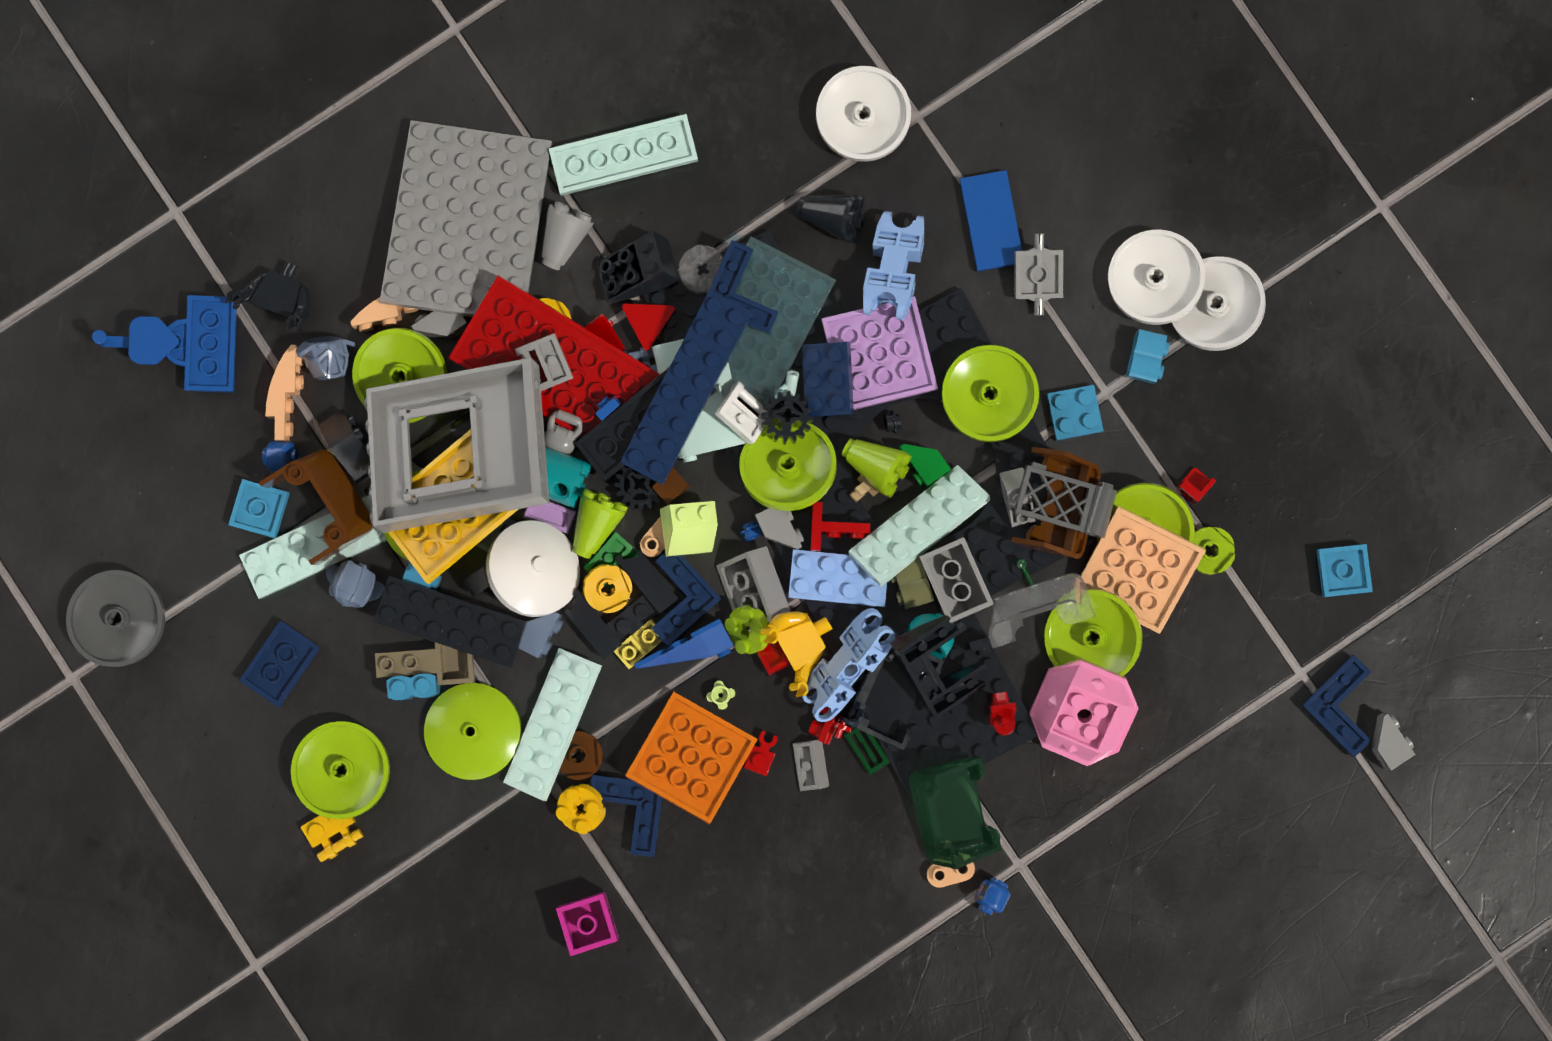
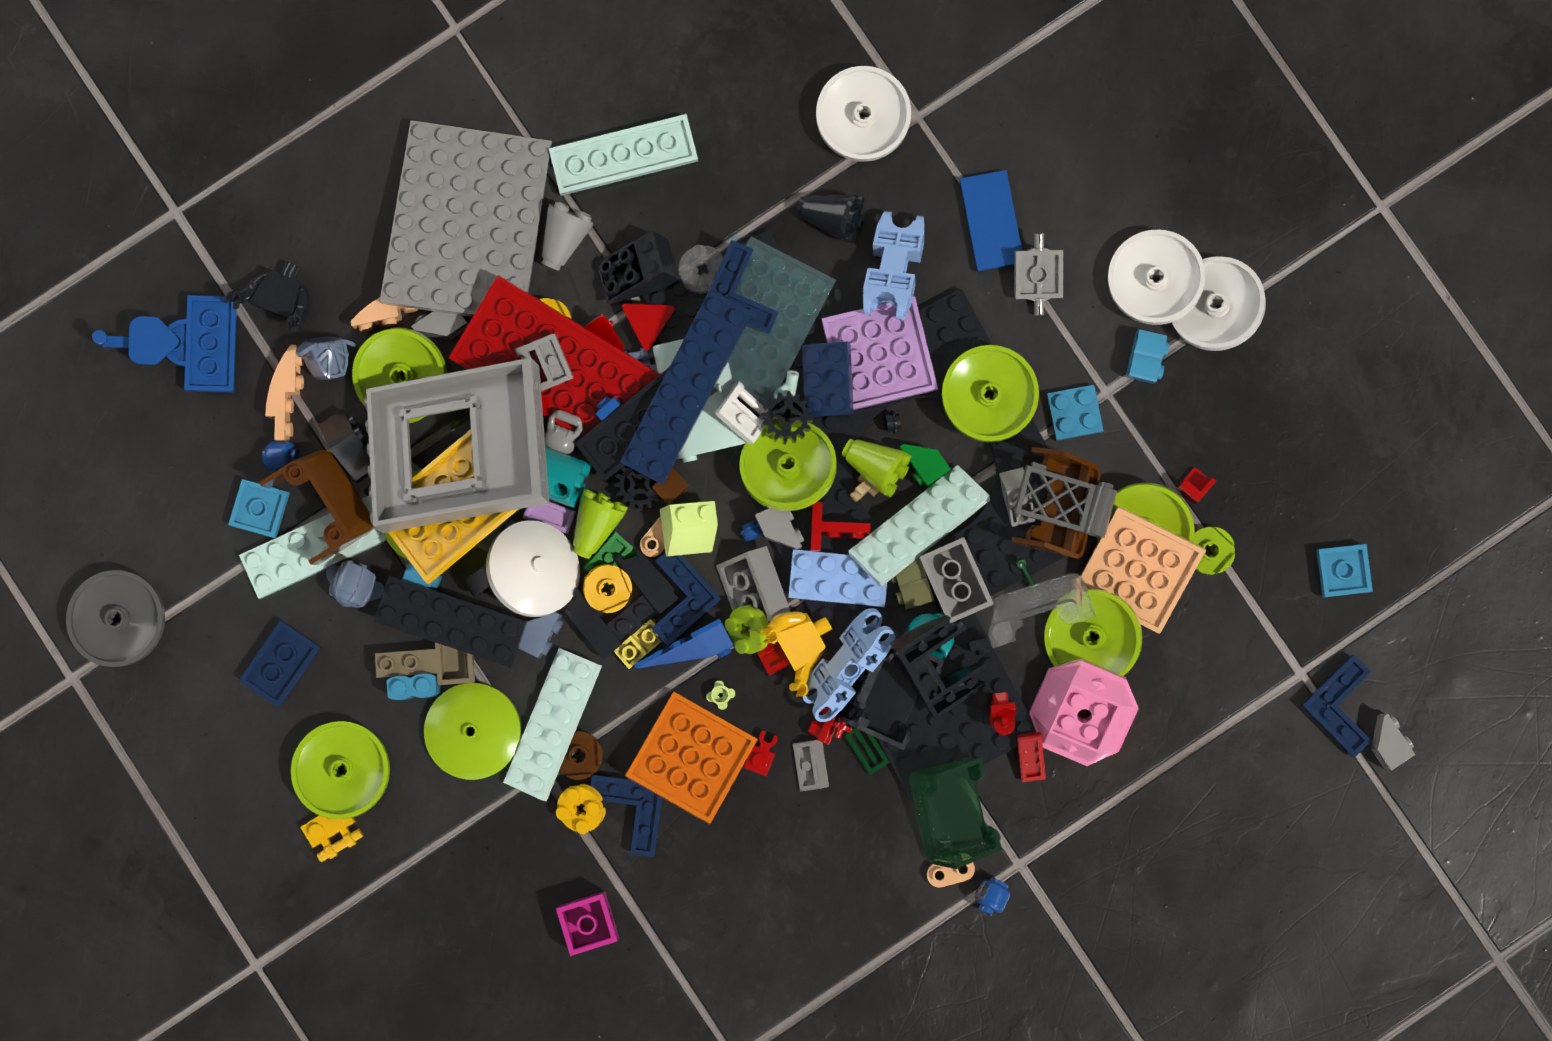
none -> red plate [1016,732,1046,782]

